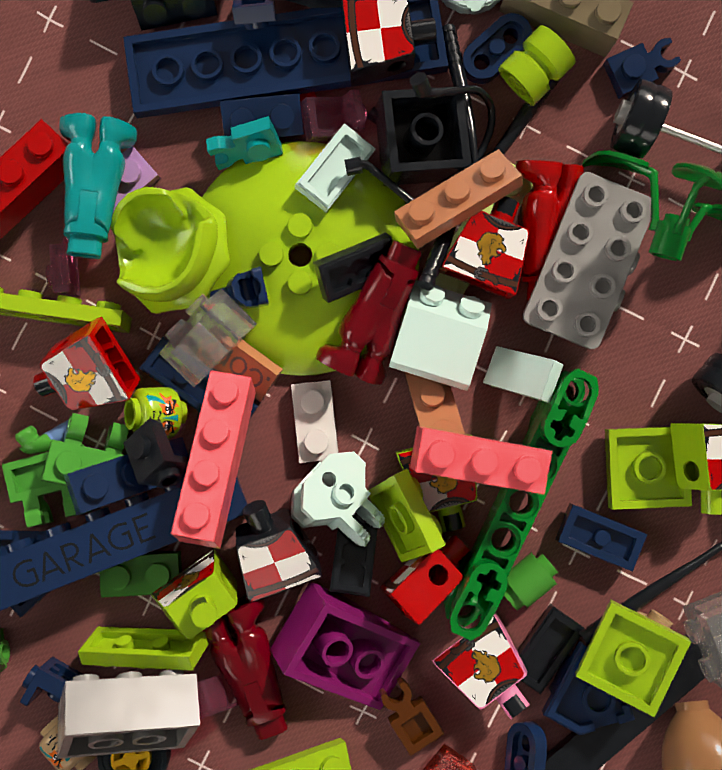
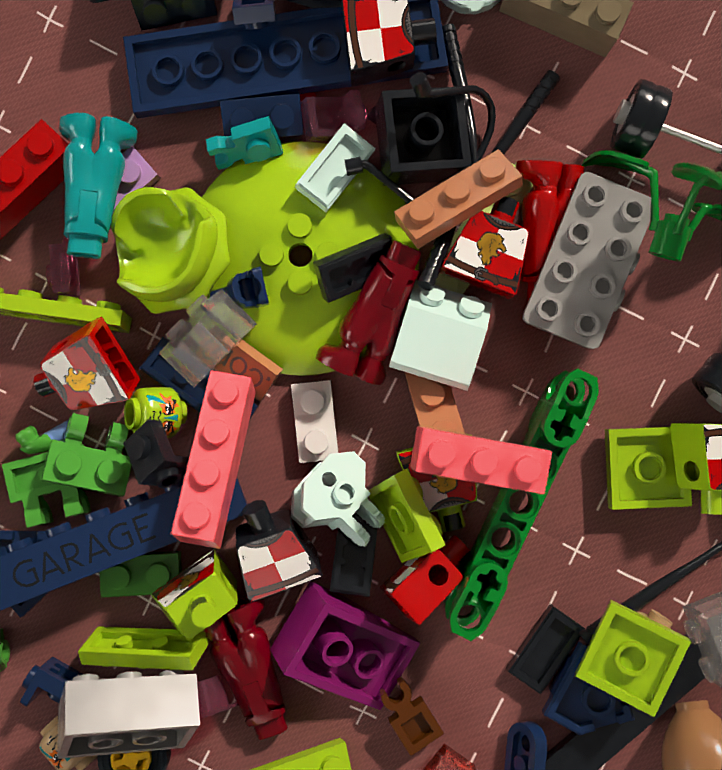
dark blue plate [63,437,189,515] -> none
torso [432,612,530,719] -> none
dark blue plate [462,13,532,84] -> none
light aqua tile [483,346,564,403] -> none
lime wheel [498,25,576,106] -> none
bright green brick [504,552,558,611] -> none
dark blue plate [555,503,647,572] -> none
dark blue plate [603,38,681,99] -> none

